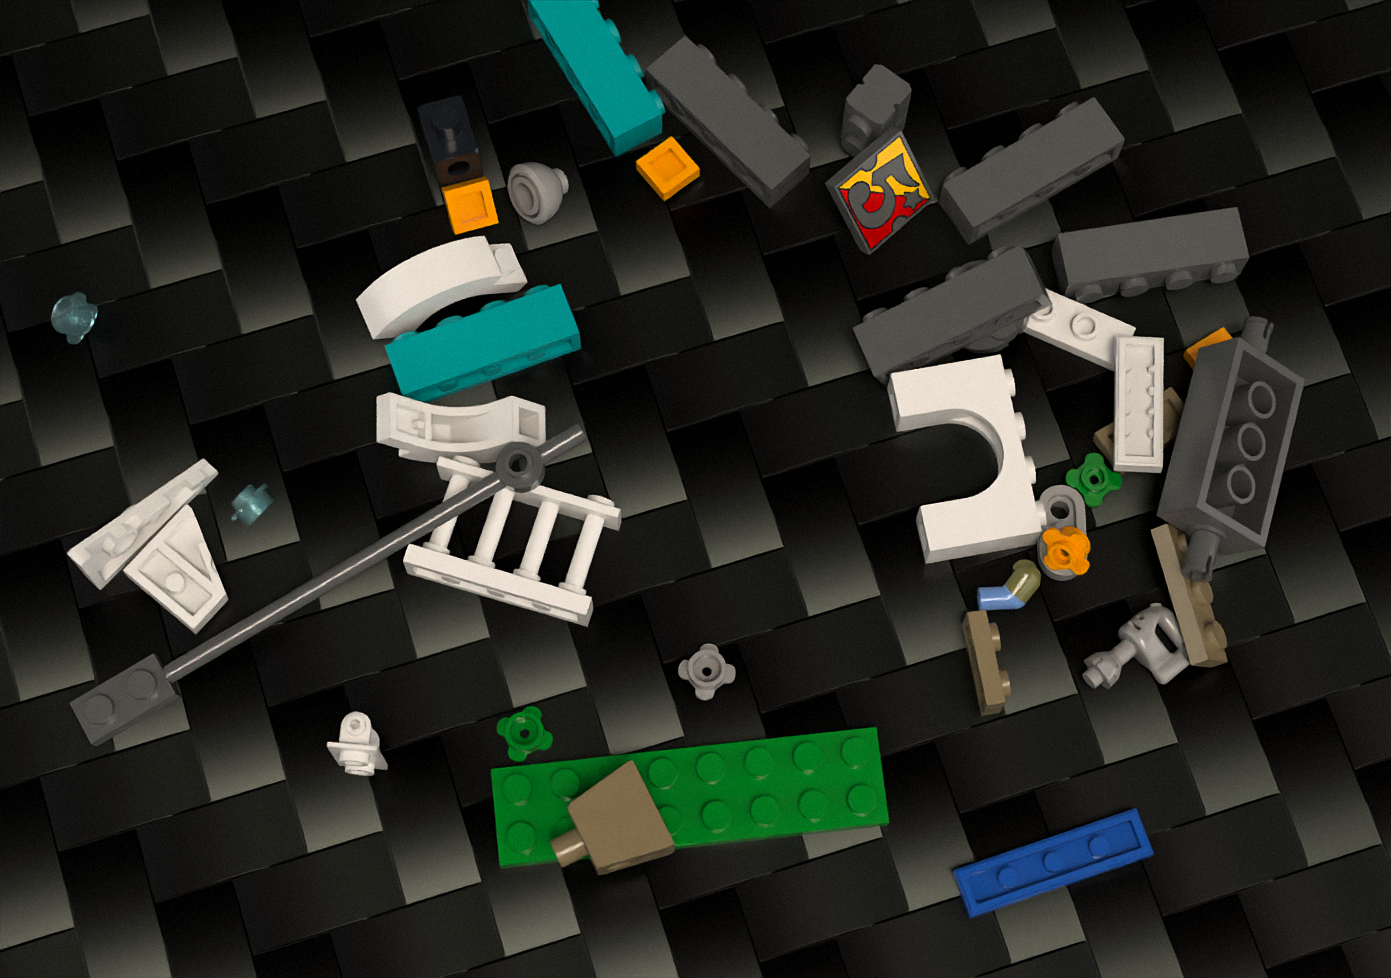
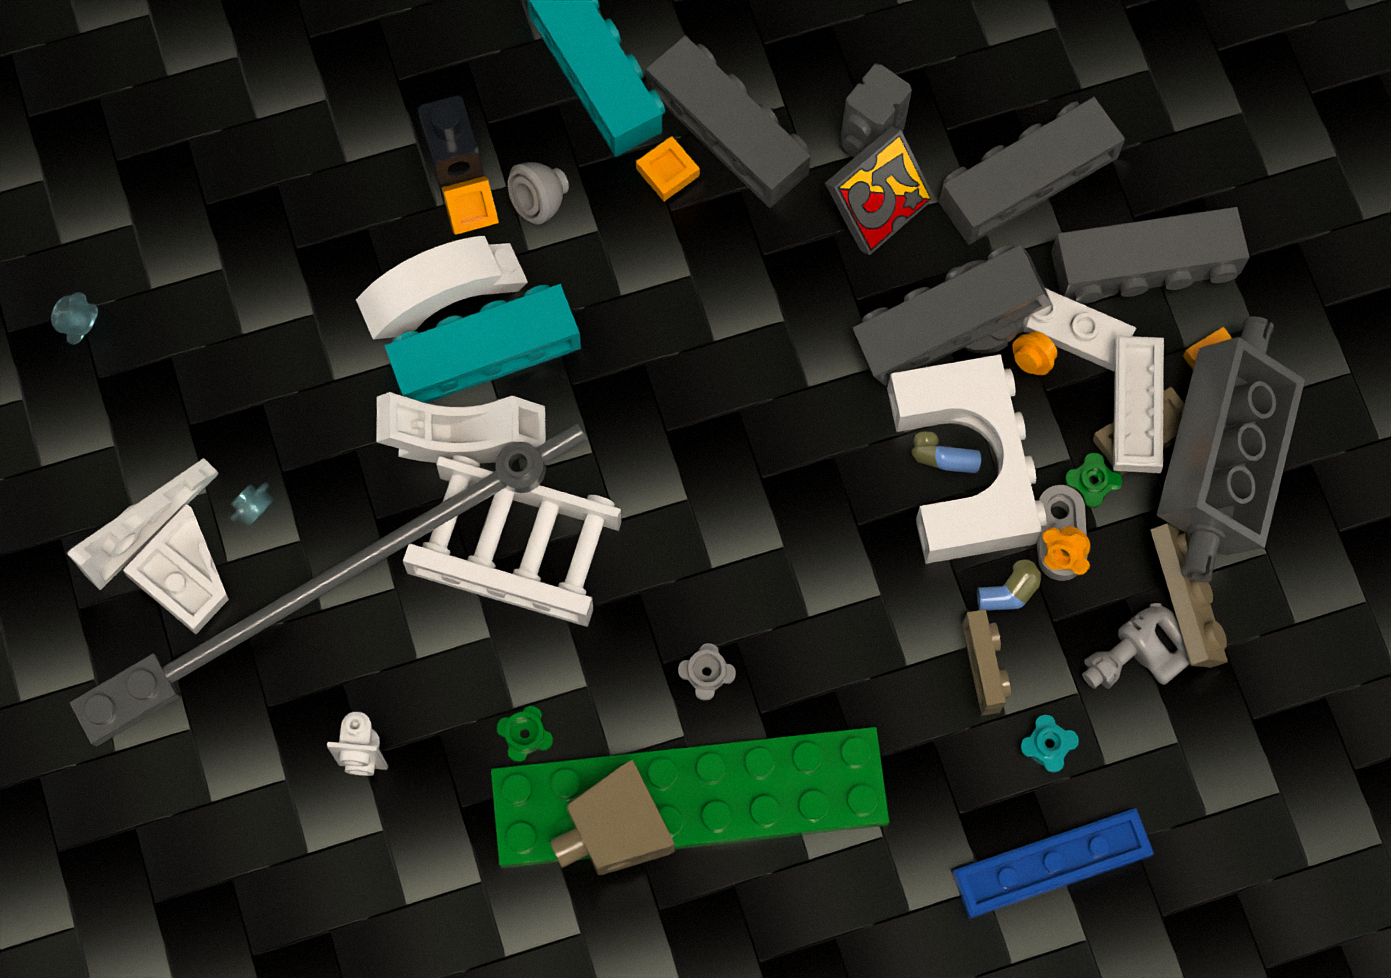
none -> arm [911,432,981,473]
none -> light orange plate [1012,331,1057,375]
none -> teal plate [1021,715,1079,773]

